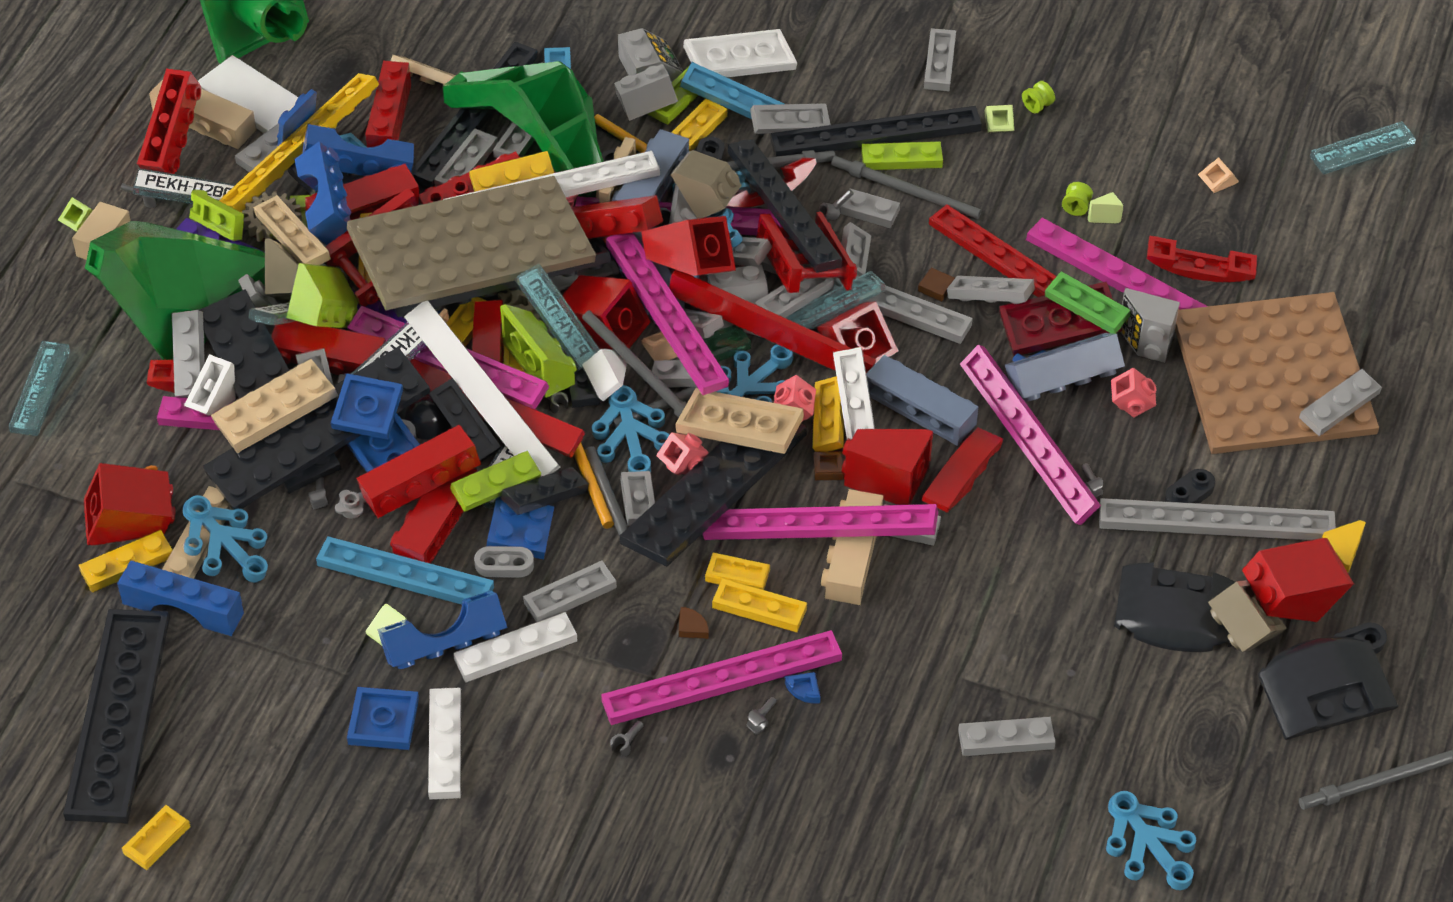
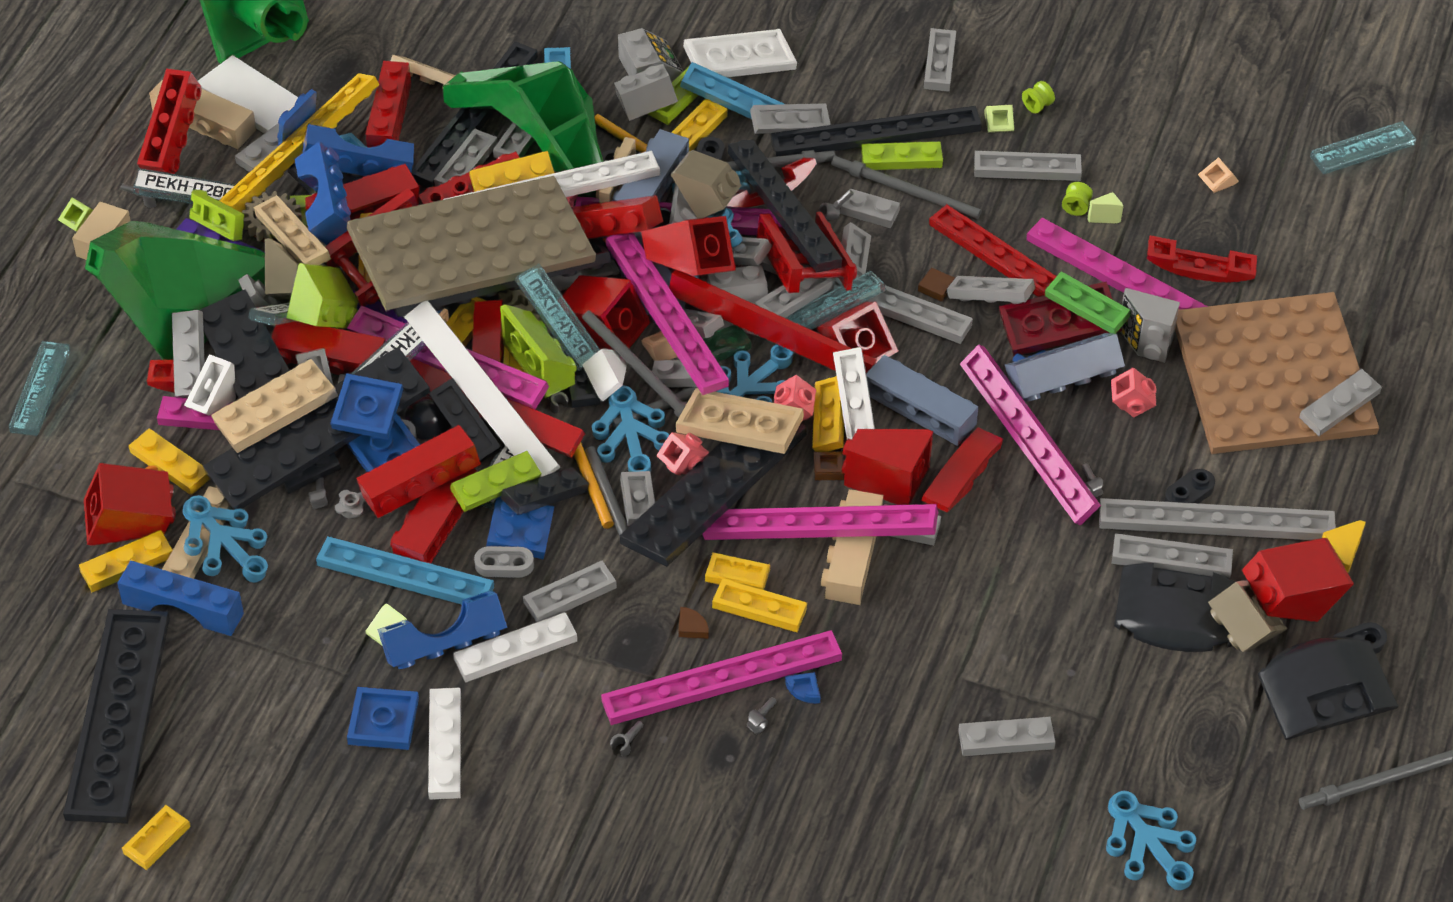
none -> yellow plate [129,428,210,495]
none -> light grey plate [974,151,1082,181]
none -> light grey plate [1111,533,1233,579]

